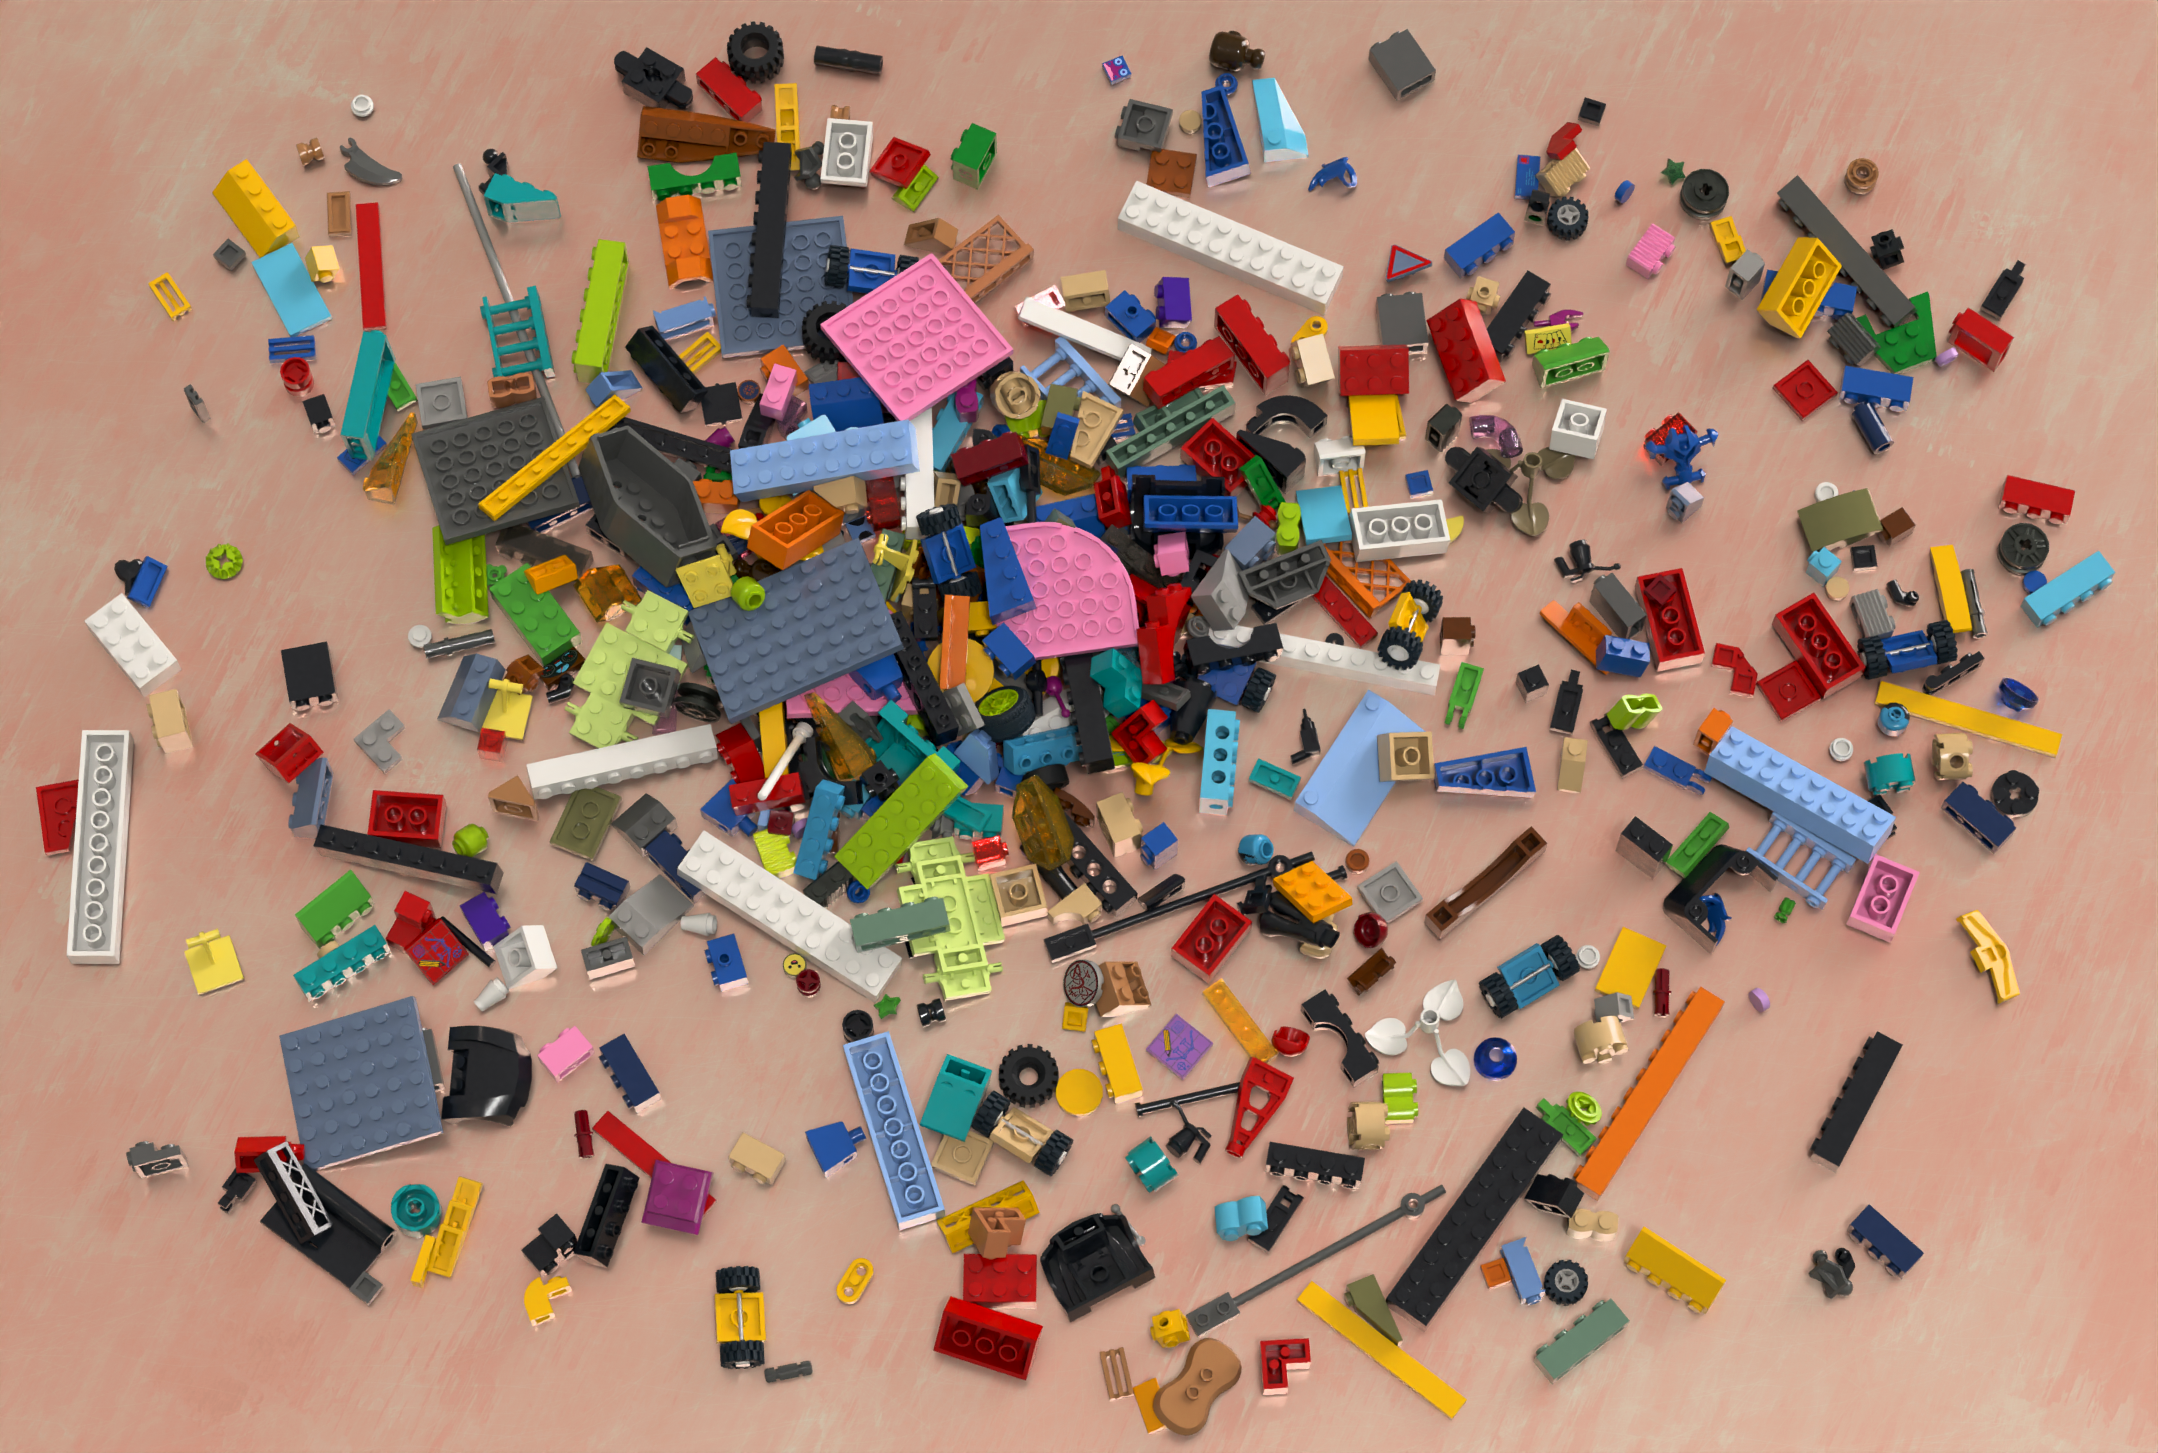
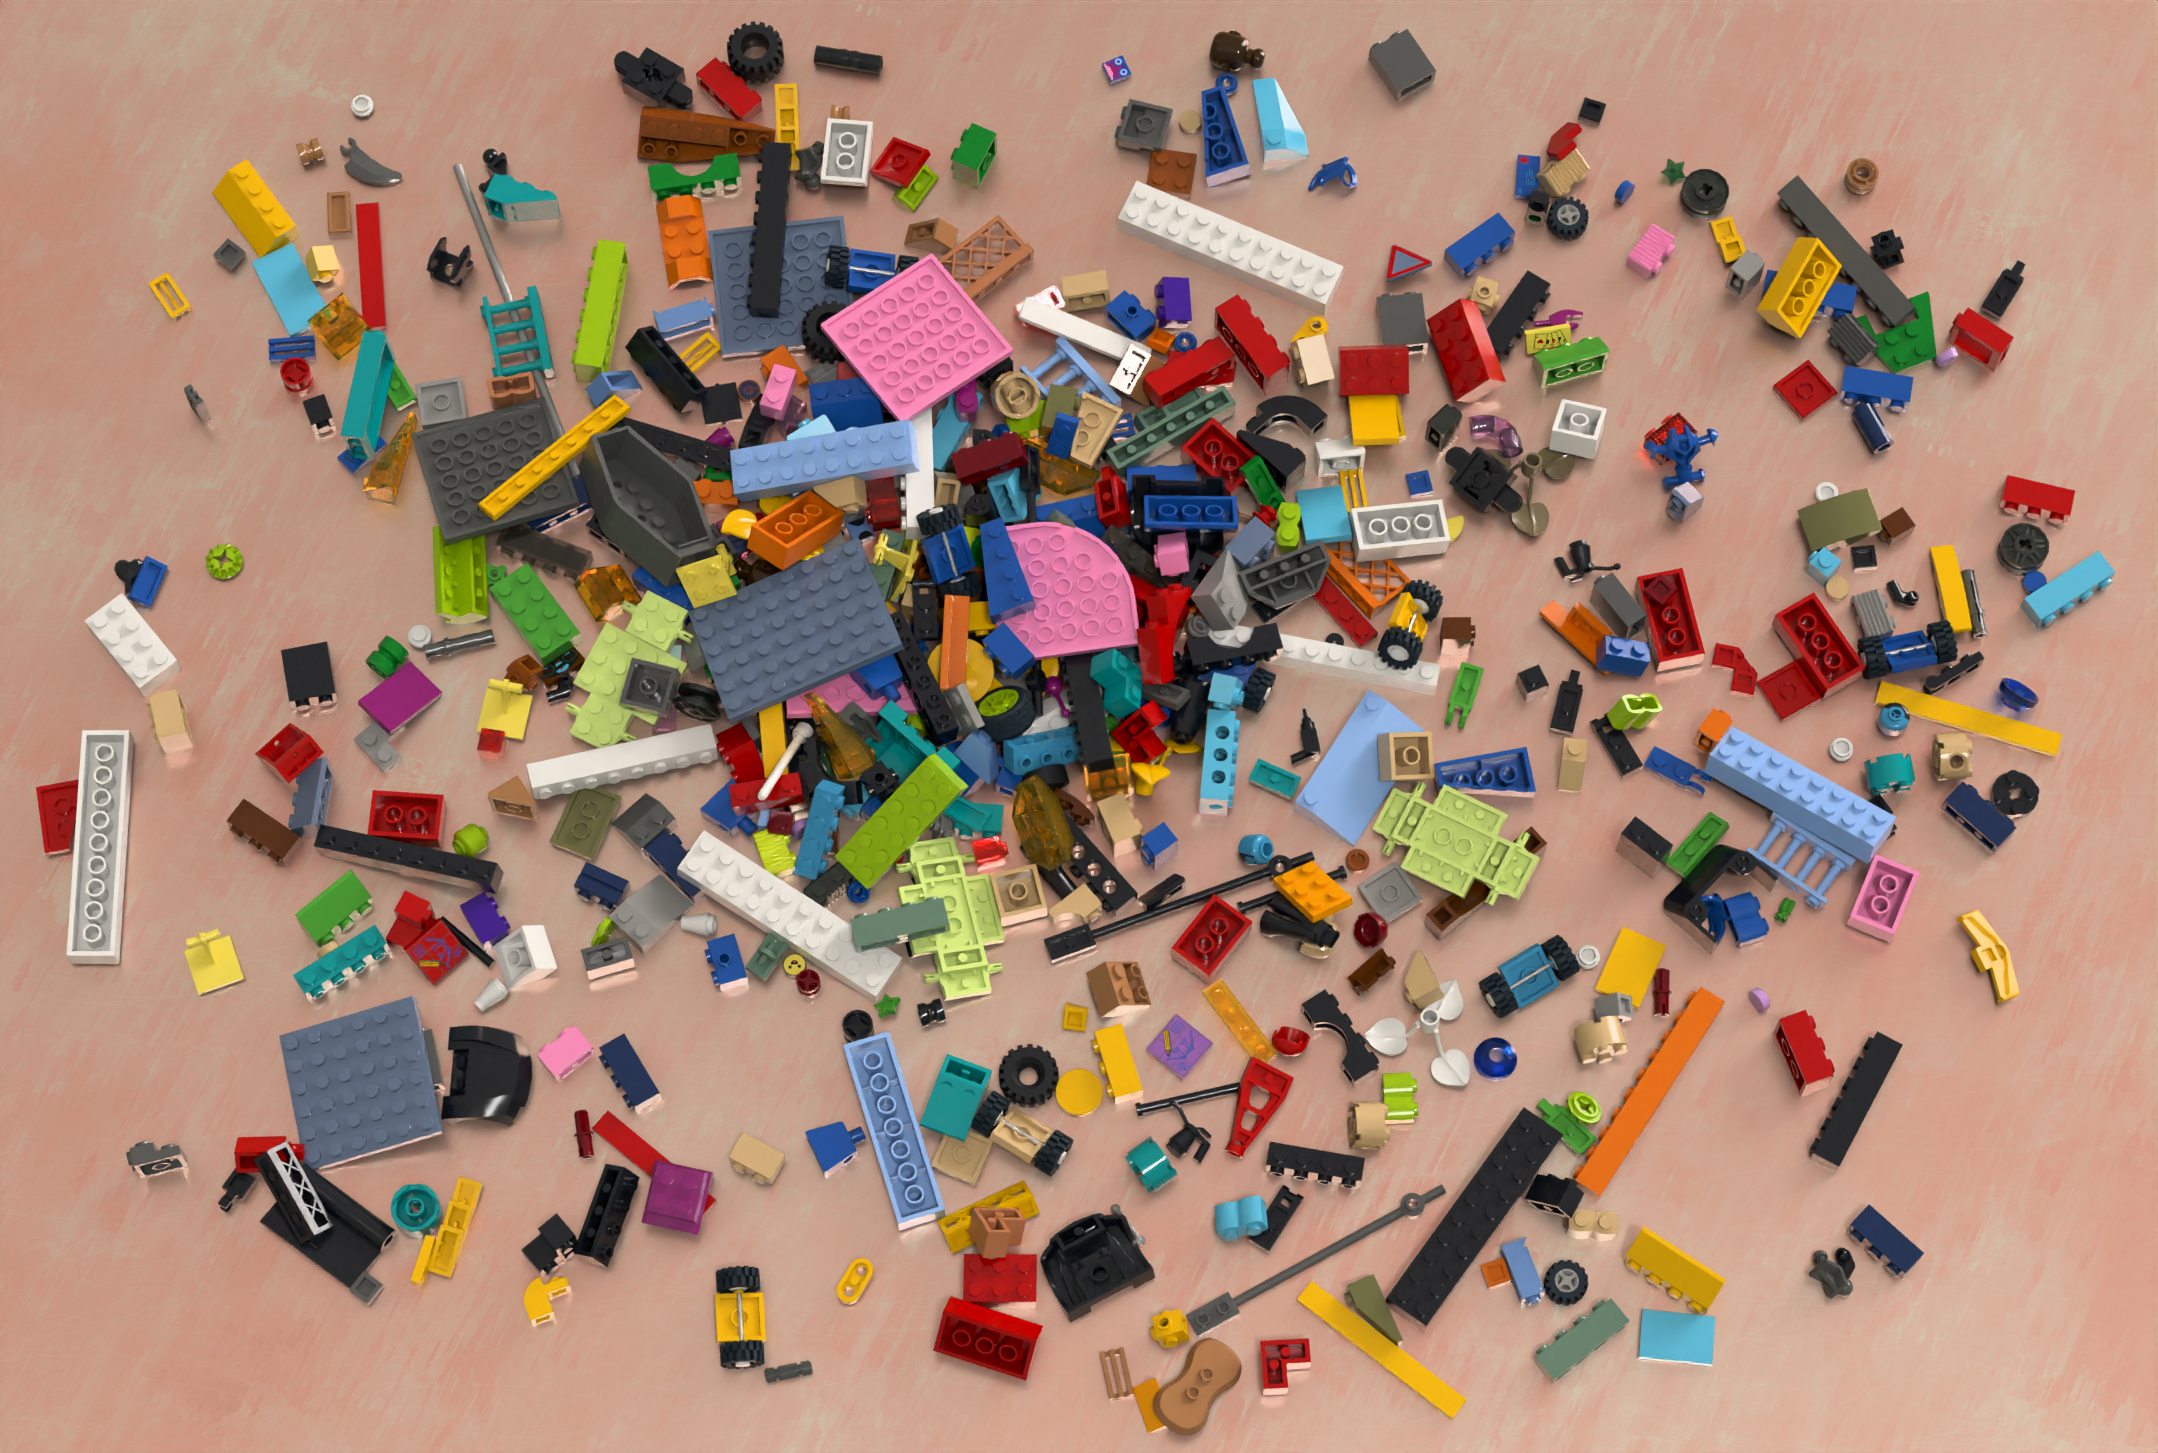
sand blue slope [437,653,506,732] -> none
light orange slope [524,555,578,594] -> none
lime head [731,576,765,611] -> none
light grey tile [1063,960,1104,1007] -> none
black plate [1242,875,1272,914] -> none
none -> reddish brown brick [226,799,303,866]
none -> clear yellow slope [308,292,372,361]
none -> magenta tile [358,662,442,735]
none -> green wheel [365,635,409,679]
none -> black piece [426,237,474,291]
none -> sand green hips [745,933,789,981]
none -> clear yellow slope [1083,753,1134,803]
none -> medium azure brick [1208,672,1245,711]
none -> yellowish green piece [1372,781,1540,906]
none -> tan slope [1404,950,1445,1010]
none -> medium azure tile [1638,1309,1715,1366]
none -> blue brick [1723,891,1769,948]
none -> red brick [1773,1010,1835,1097]

